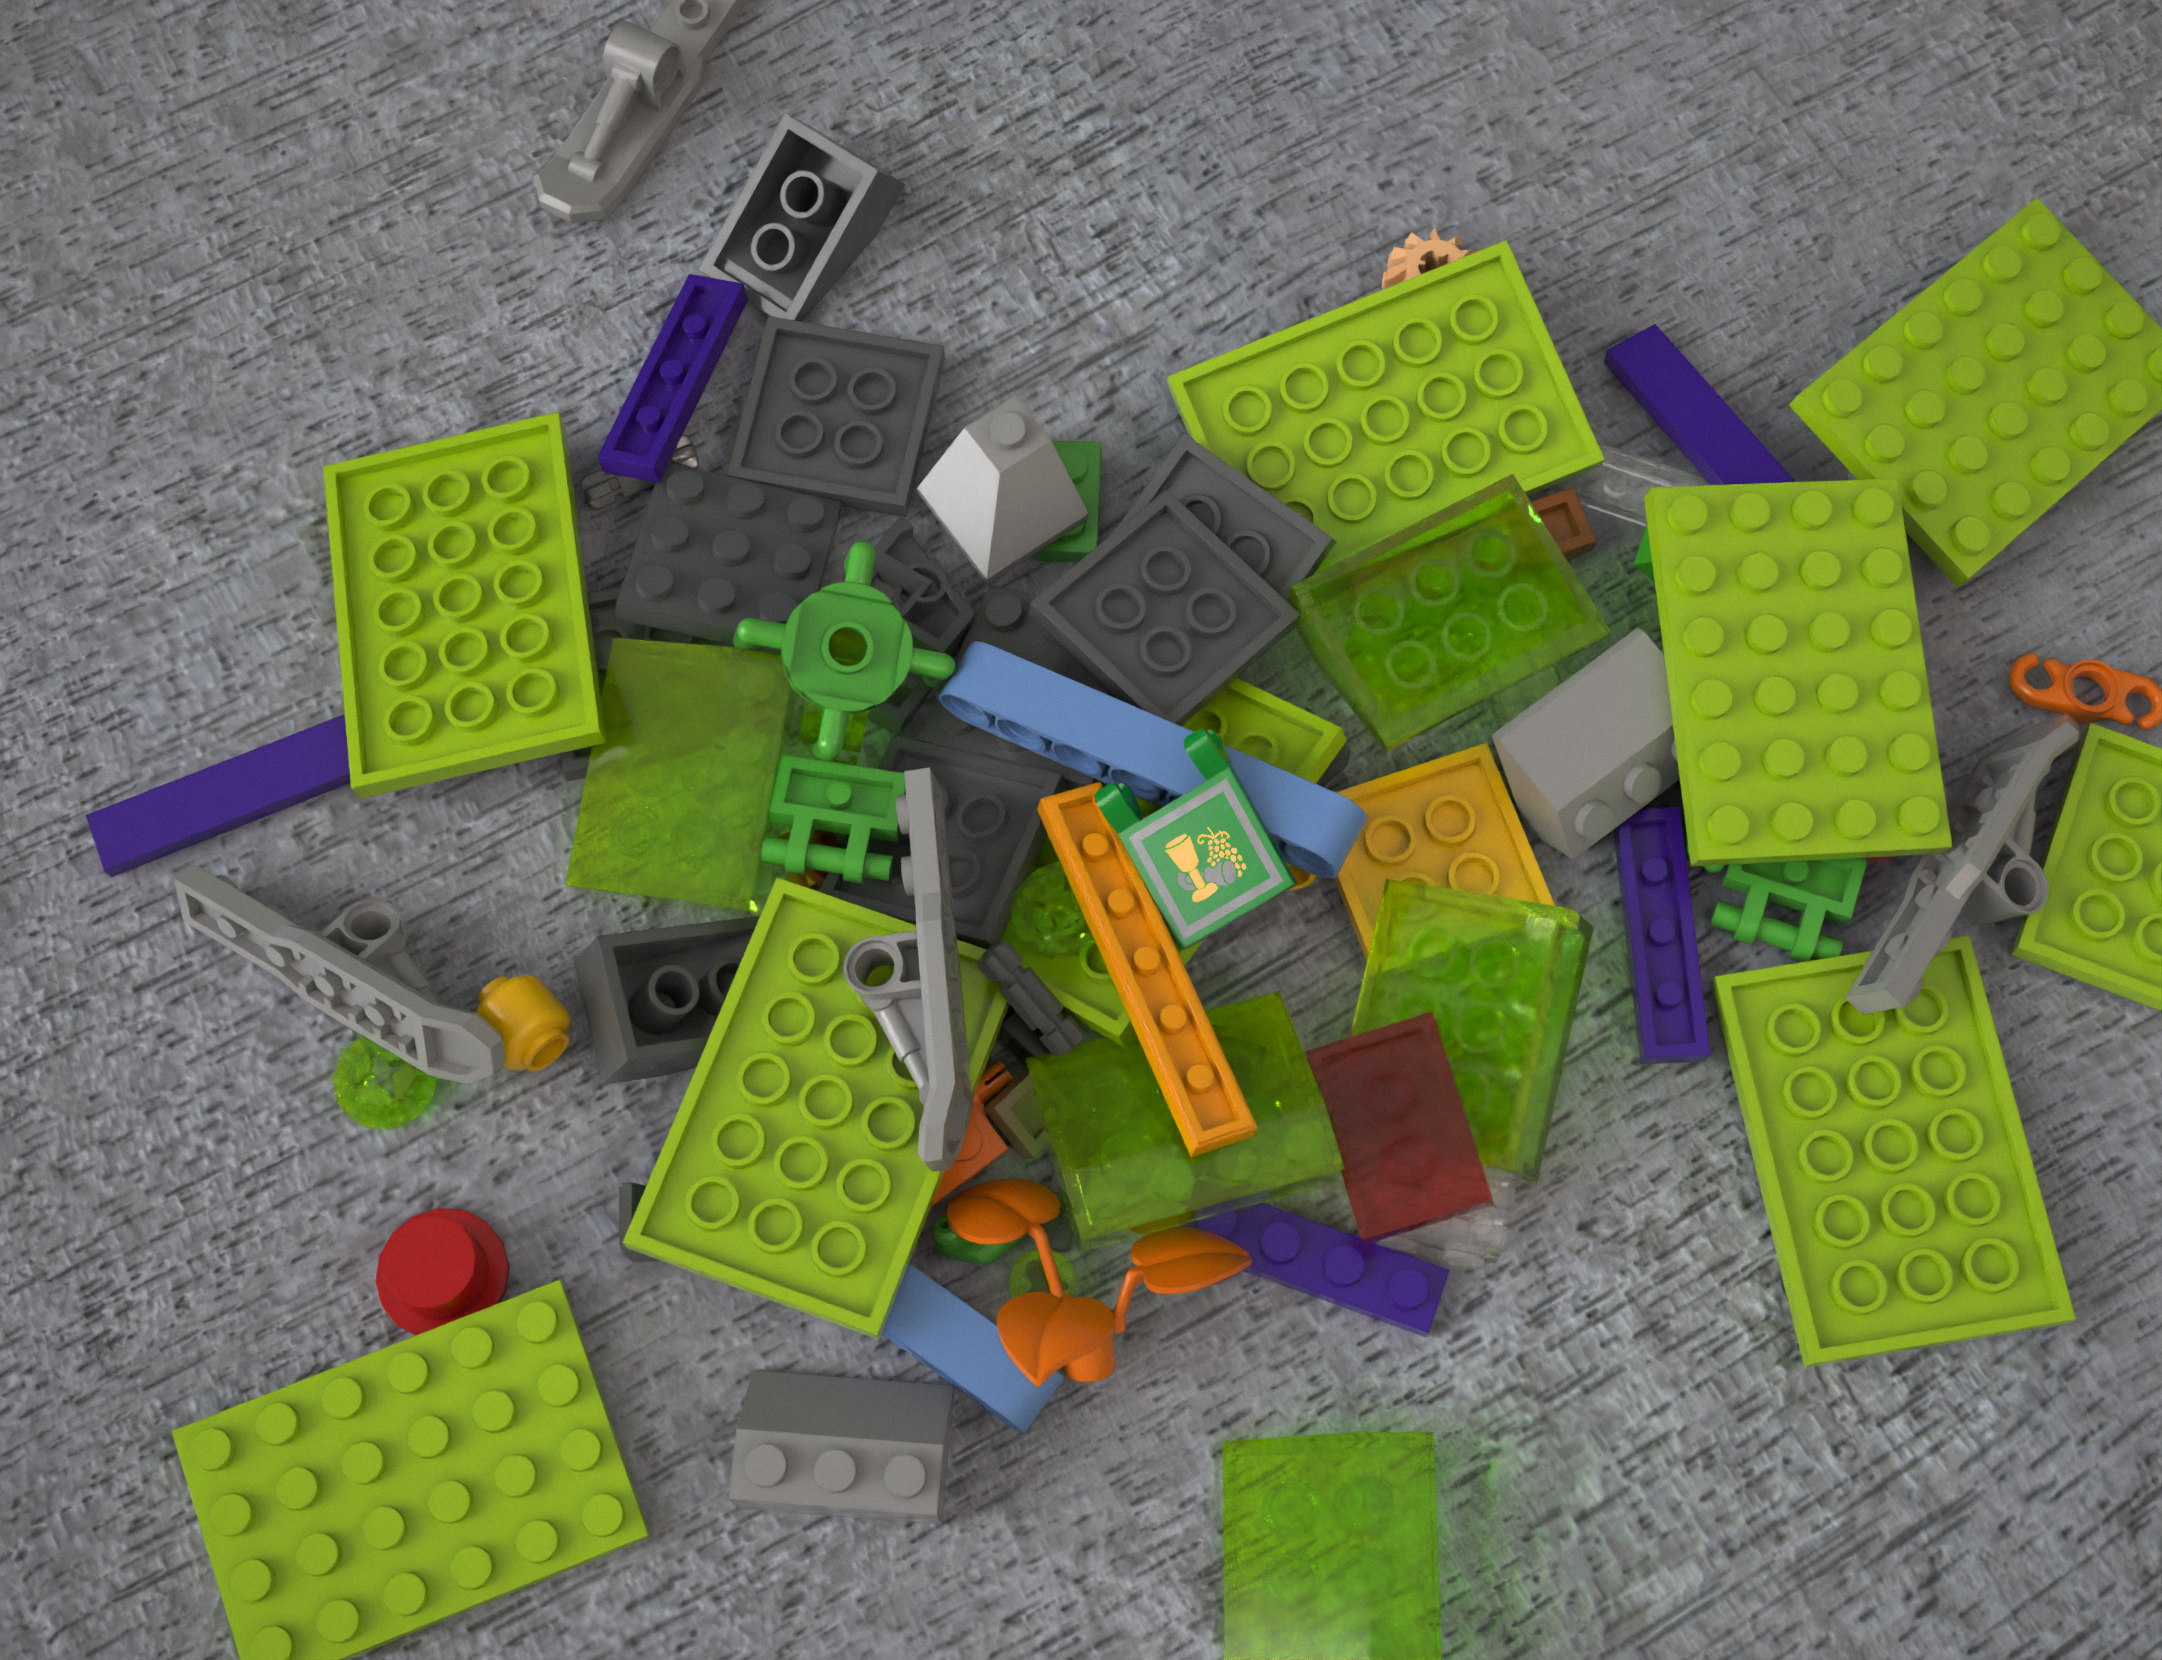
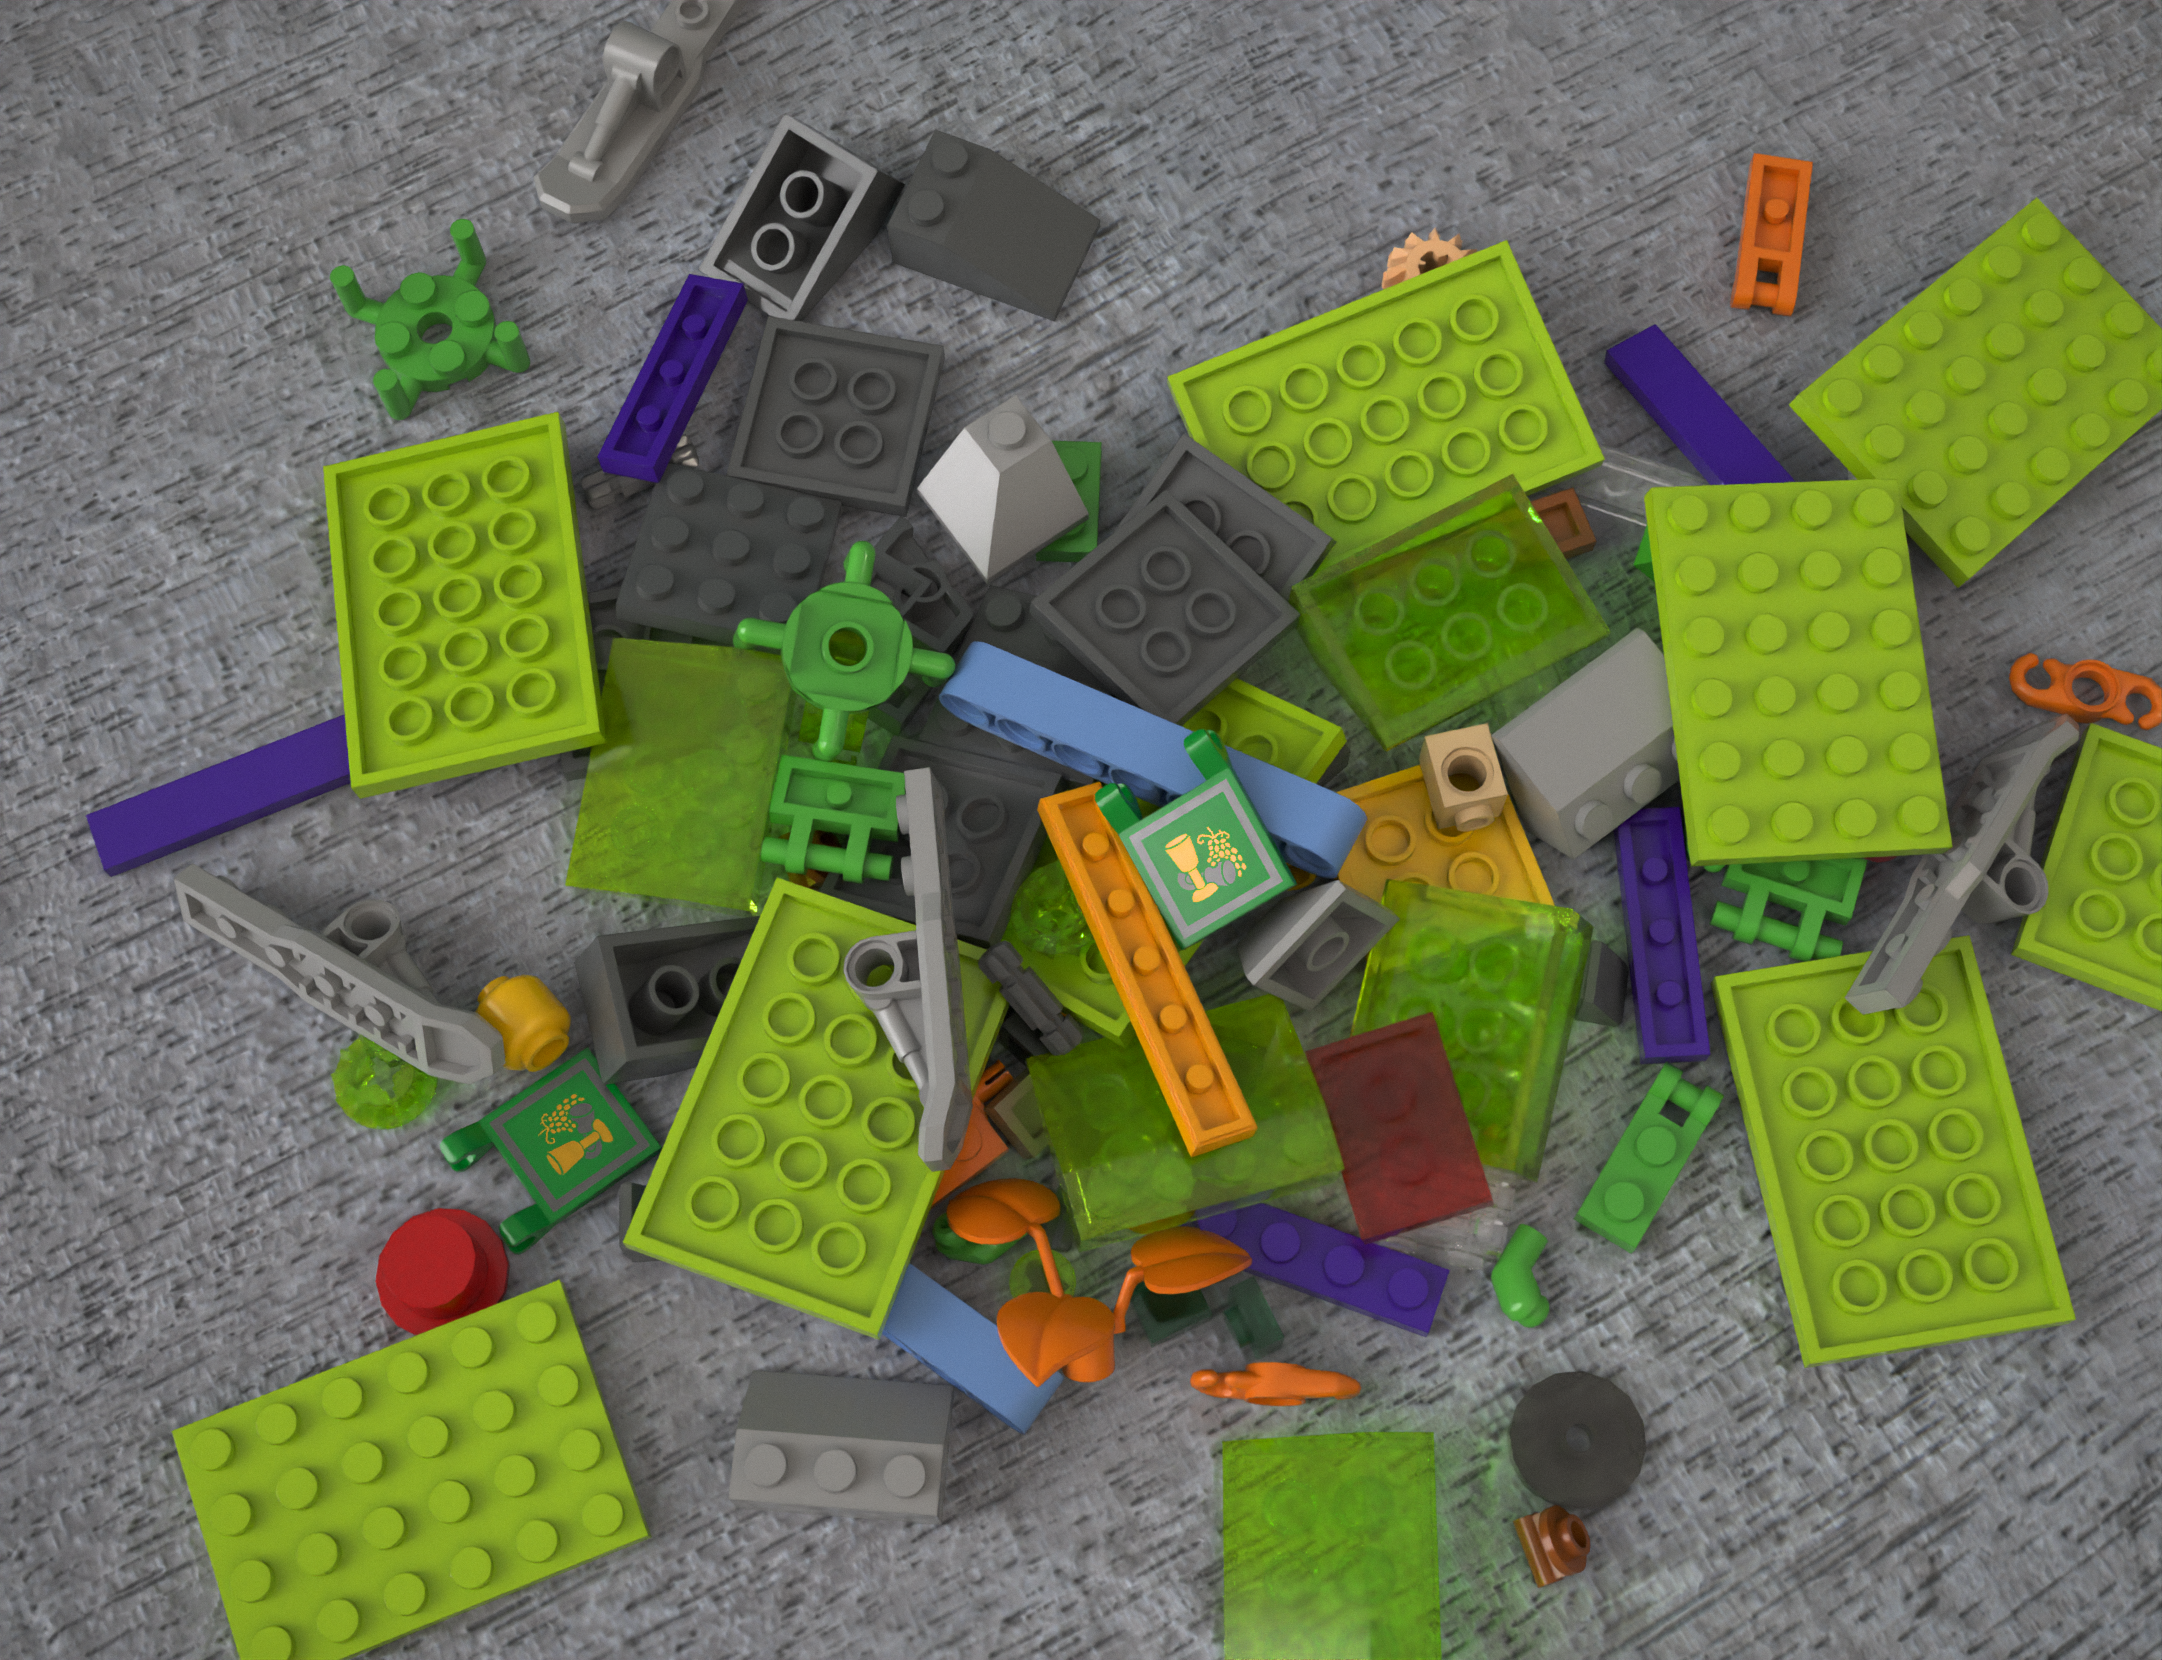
none -> bright green plate [330,219,530,420]
none -> green flag [440,1047,662,1255]
none -> dark grey slope [887,129,1100,322]
none -> clear green plate [1130,1281,1213,1348]
none -> orange piece [1190,1362,1361,1406]
none -> clear green plate [1222,1276,1285,1360]
none -> light grey slope [1236,880,1400,1012]
none -> tan brick [1419,723,1508,831]
none -> bright green arm [1491,1224,1550,1328]
none -> clear smoke plate [1507,1371,1647,1511]
none -> dark orange plate [1513,1505,1591,1589]
none -> dark grey slope [1572,940,1629,1027]
none -> bright green plate [1574,1061,1724,1254]
none -> orange plate [1730,153,1813,317]

